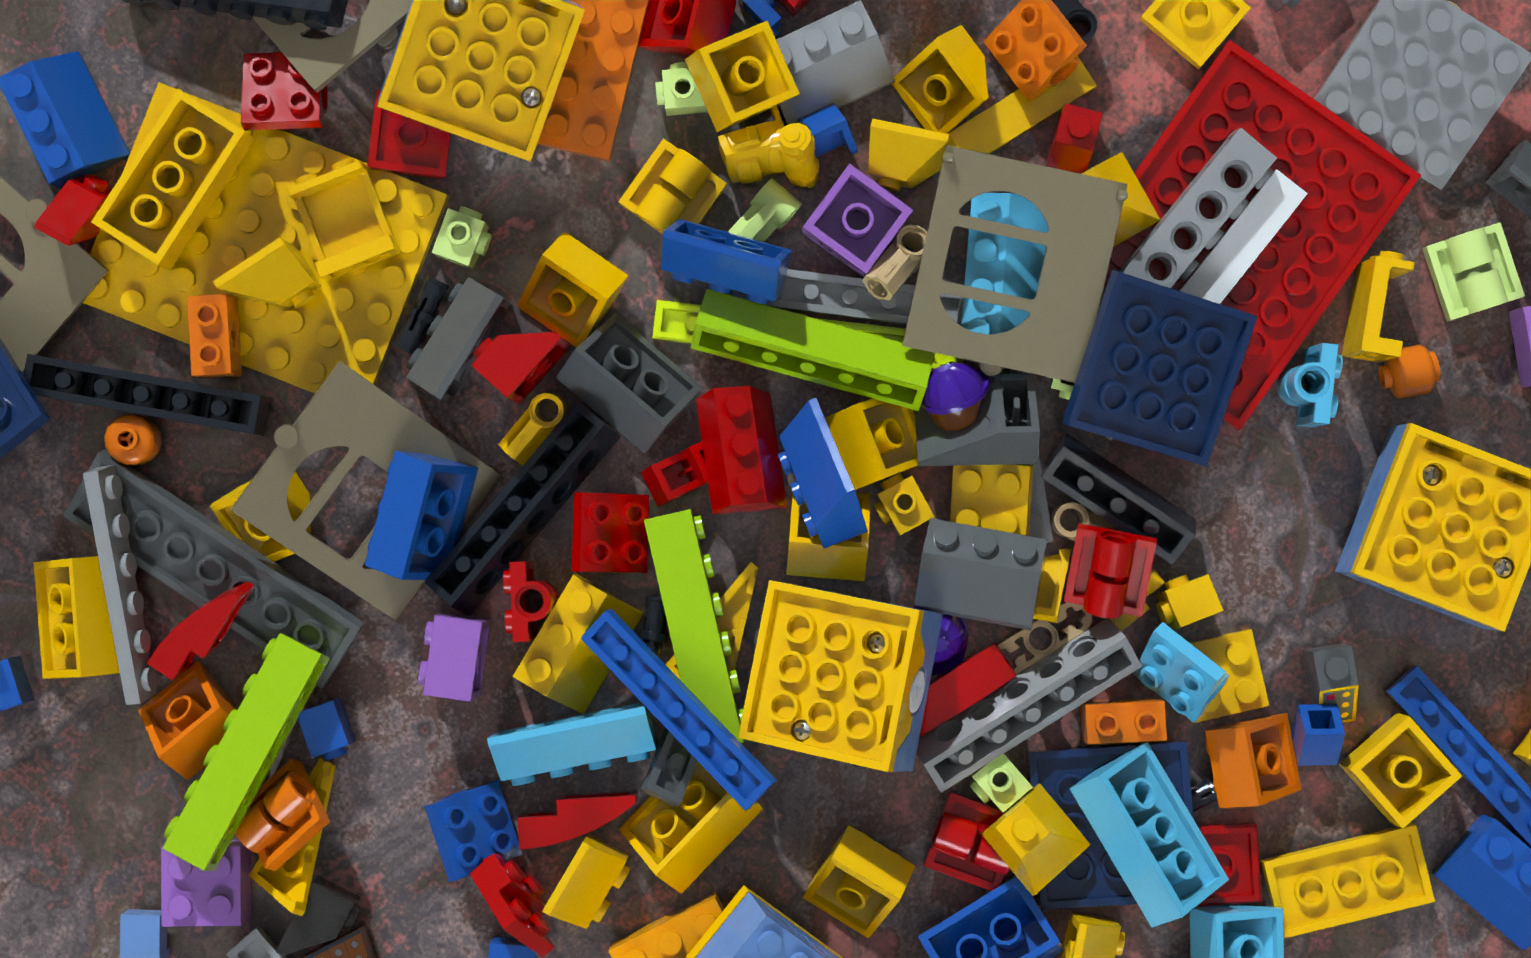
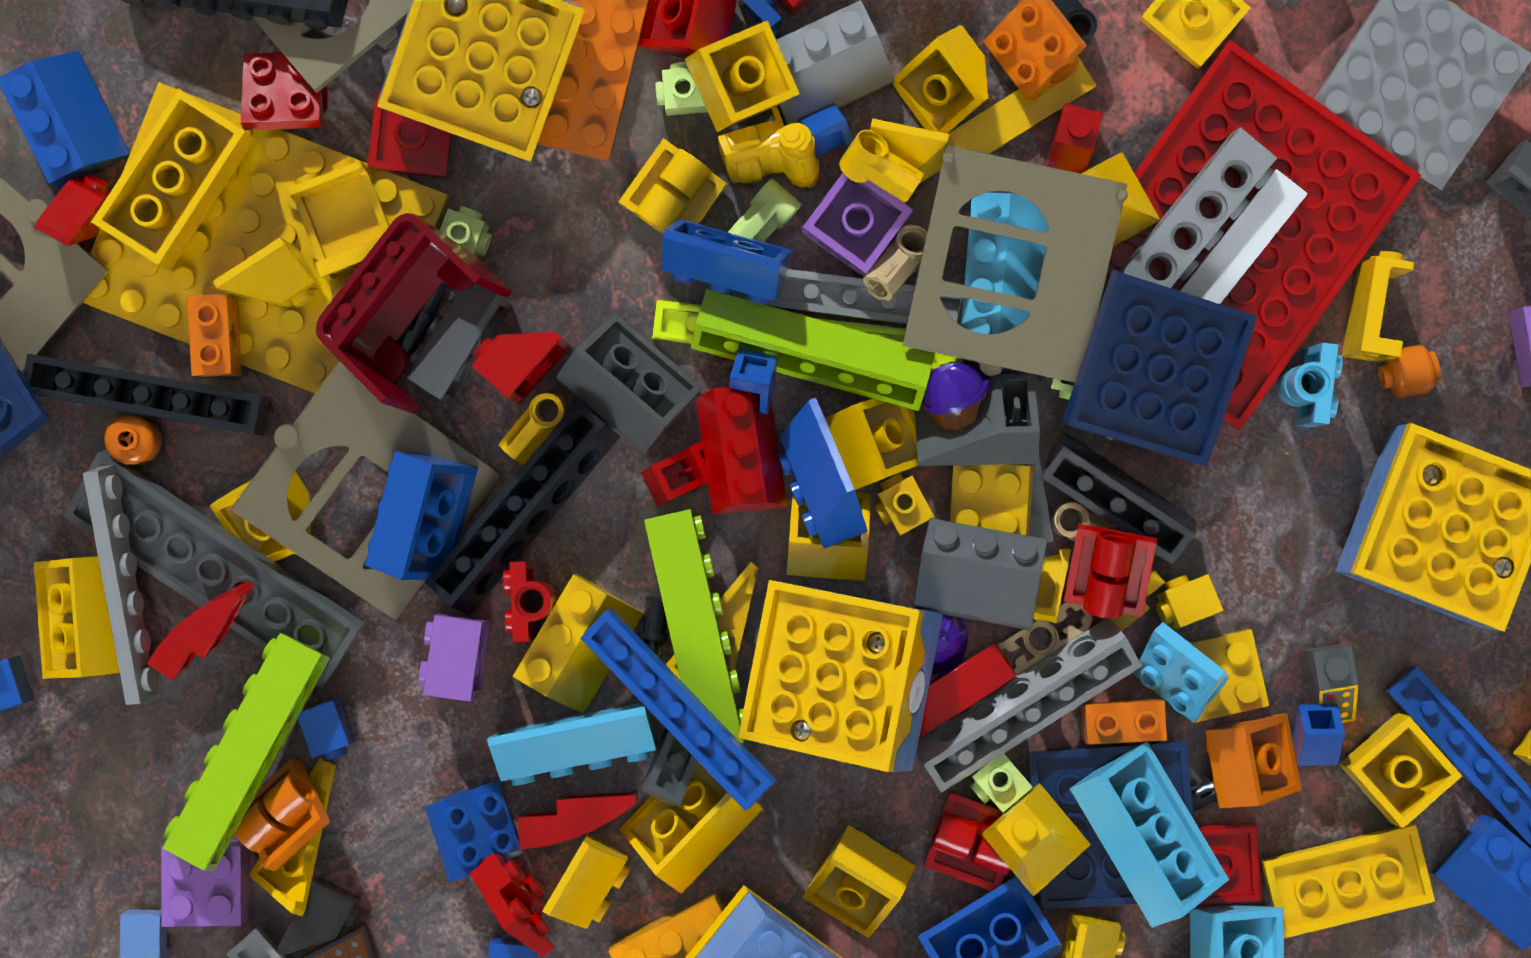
orange slope [138,661,238,780] -> none
yellow slope [517,231,629,348] -> none
red plate [572,492,649,573] -> none
yellowish green plate [1422,222,1525,322] -> none
none -> dark red windscreen [316,213,512,414]
none -> blue panel [729,348,777,414]
none -> yellow piece [839,130,924,203]

